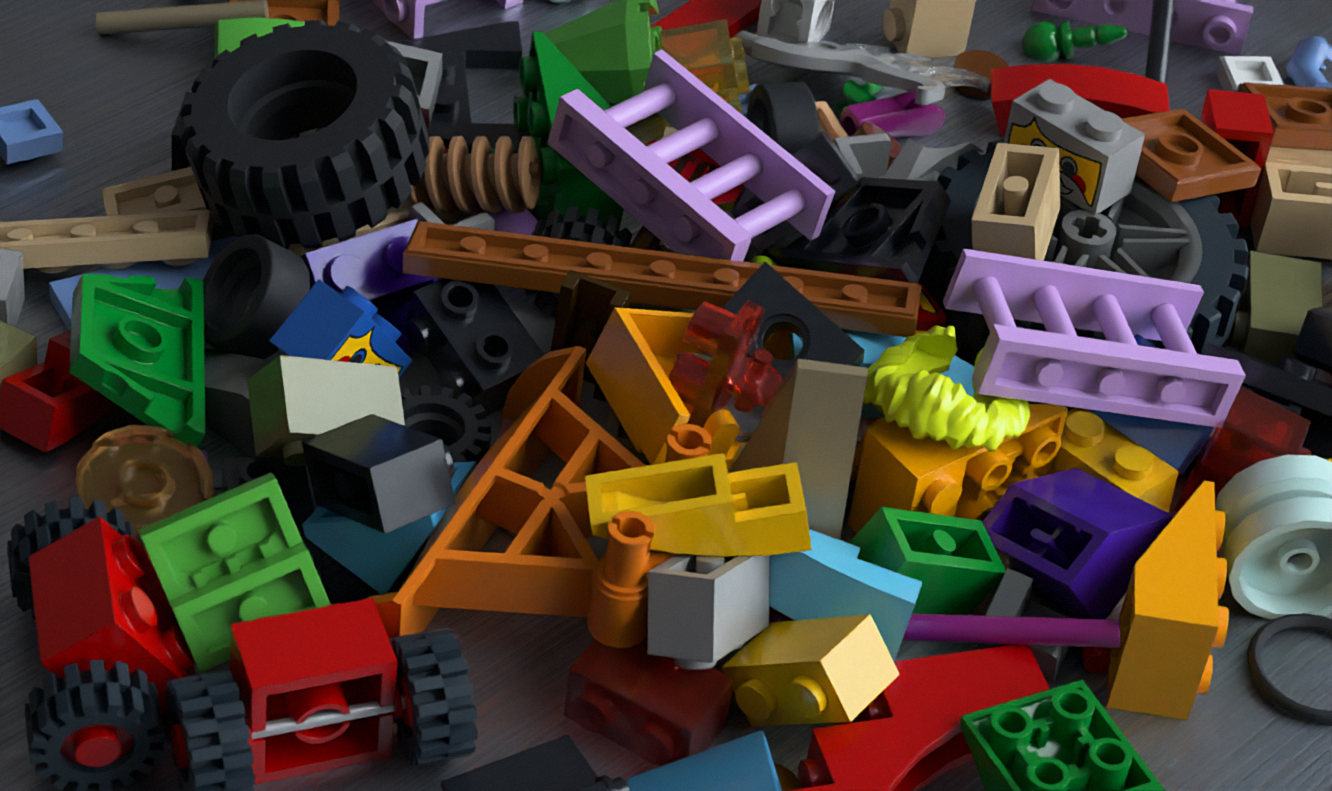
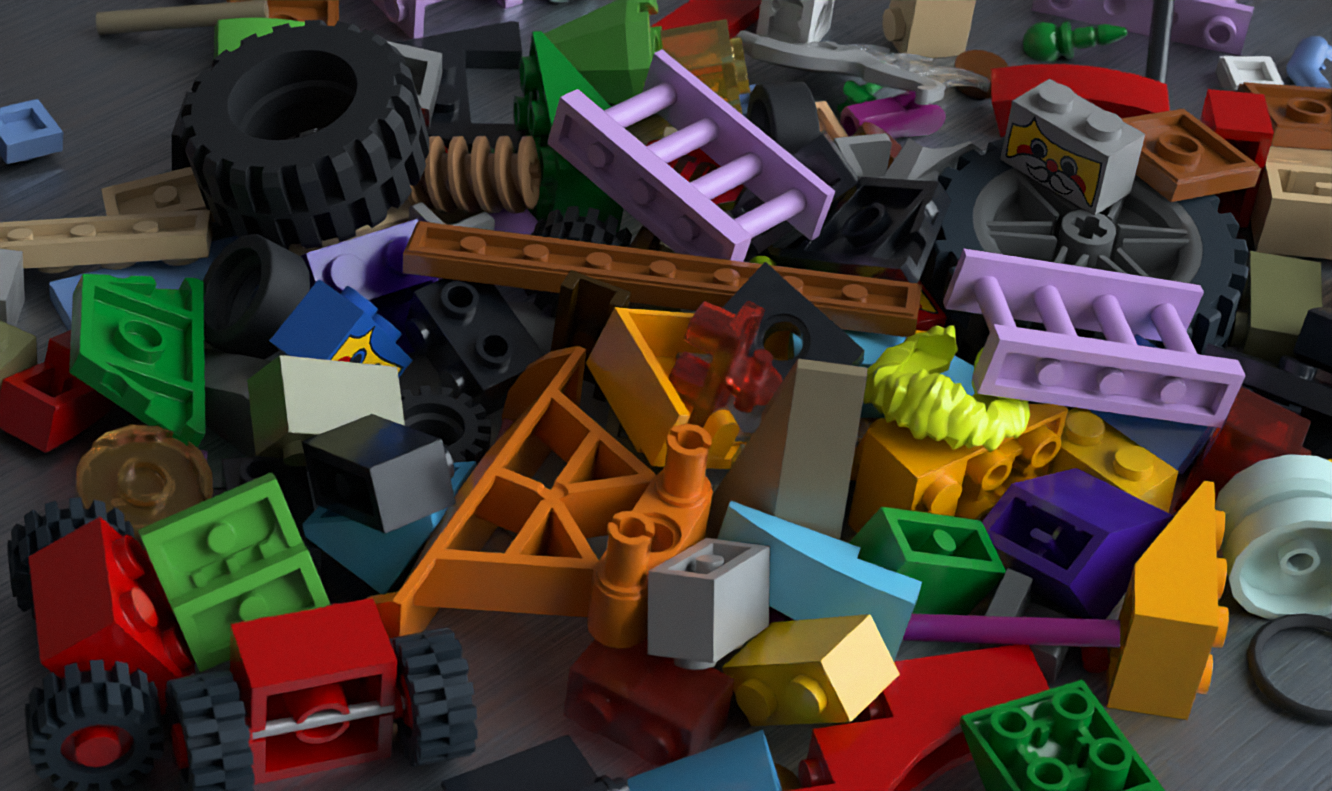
yellow slope [585,453,812,557] -> none
tan brick [971,143,1060,261] -> none

